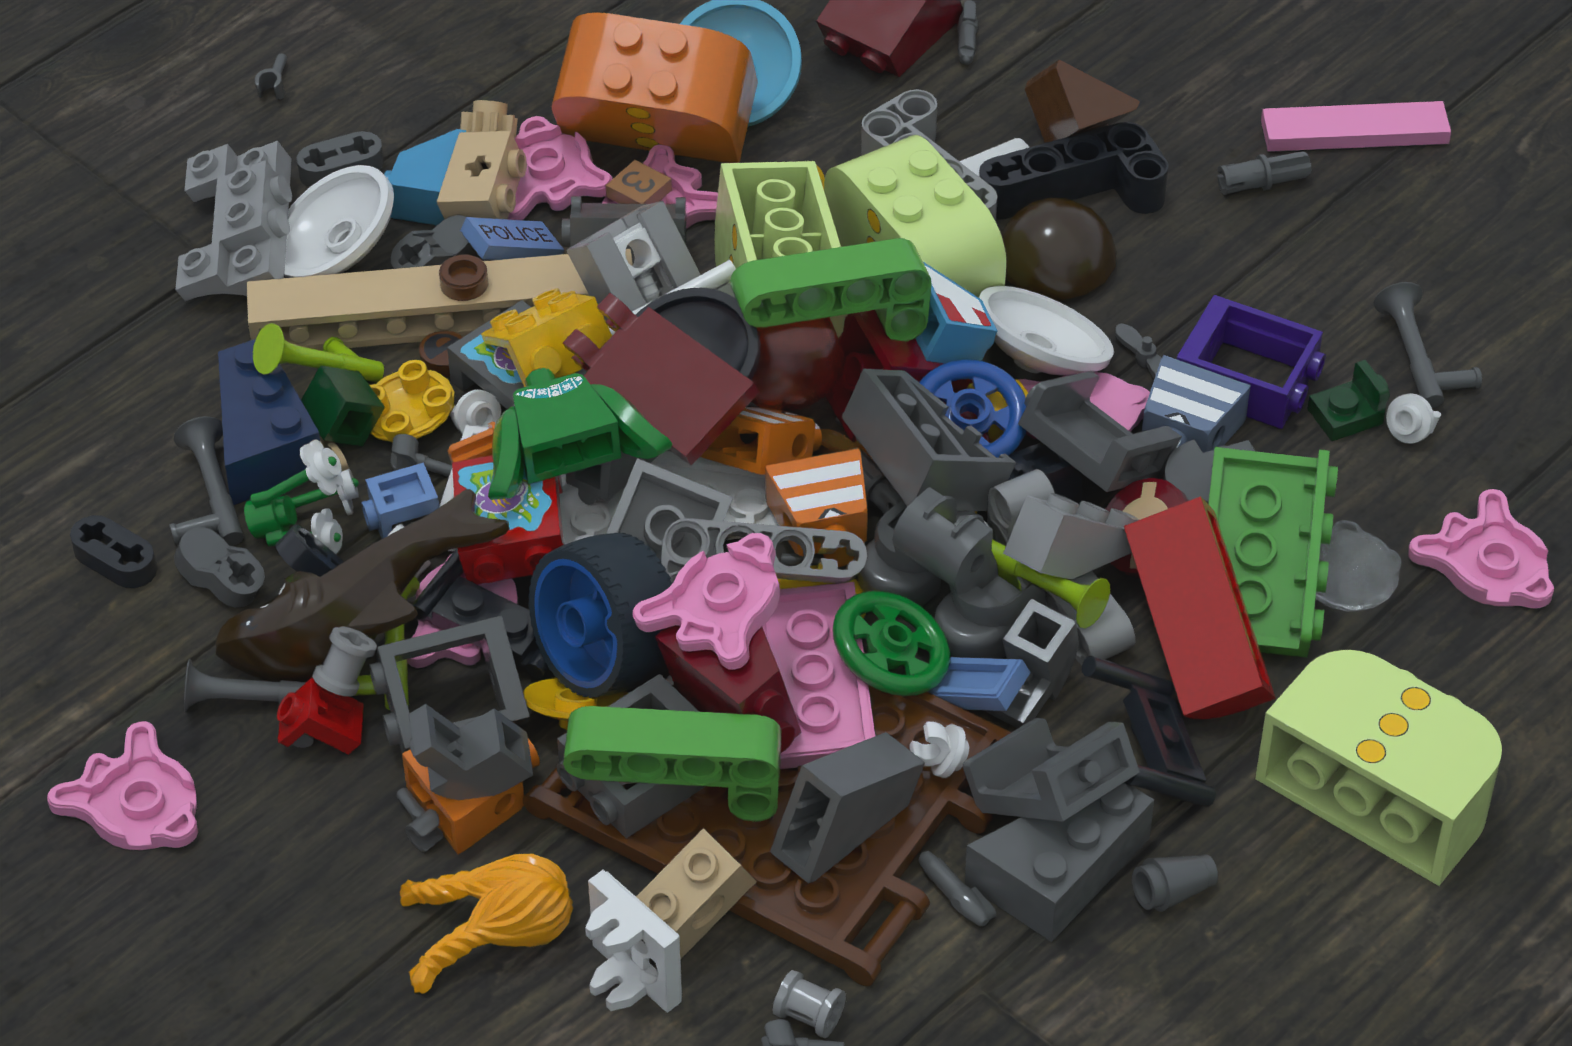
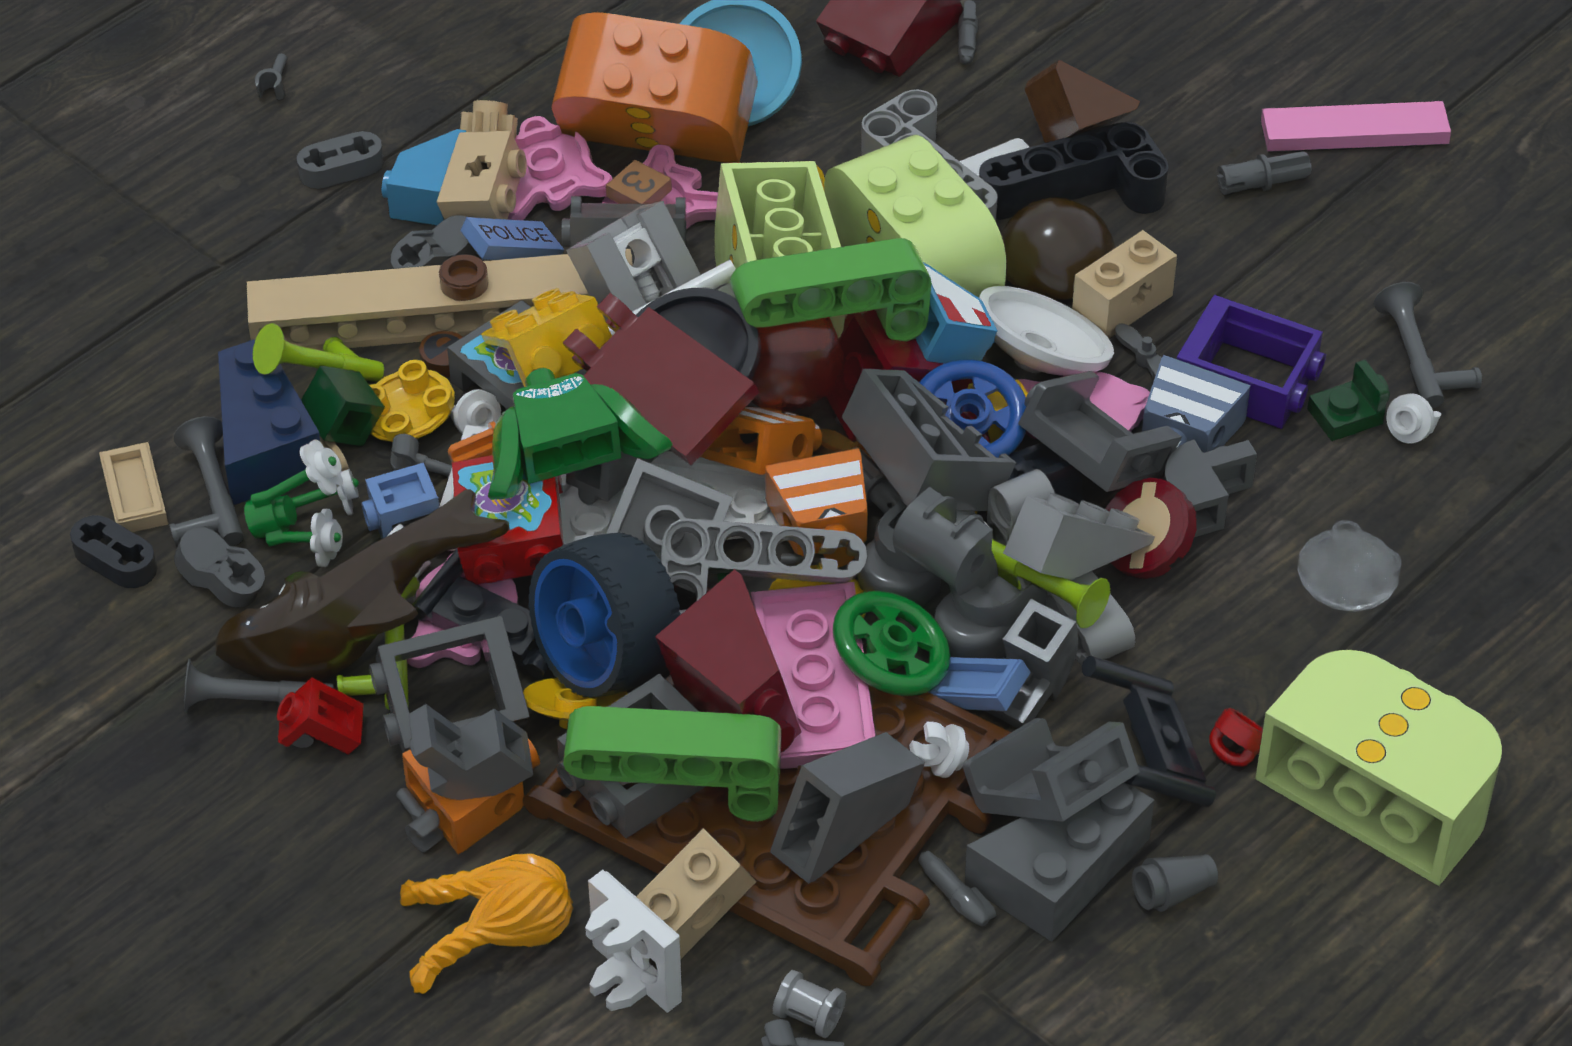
bright pink tile [47,721,198,850] -> none
light grey bracket [175,141,292,301] -> none
black beam [275,524,344,577] -> none
white dish [284,165,394,278] -> none
light grey bush [312,626,377,696] -> none
bright pink tile [633,533,780,669] -> none
red brick [1124,496,1276,719] -> none
bright green bracket [1208,447,1338,657] -> none
bright pink tile [1408,489,1554,609] -> none
none -> tan tile [99,442,168,532]
none -> tan brick [1072,230,1177,338]
none -> red tile [1209,708,1263,767]

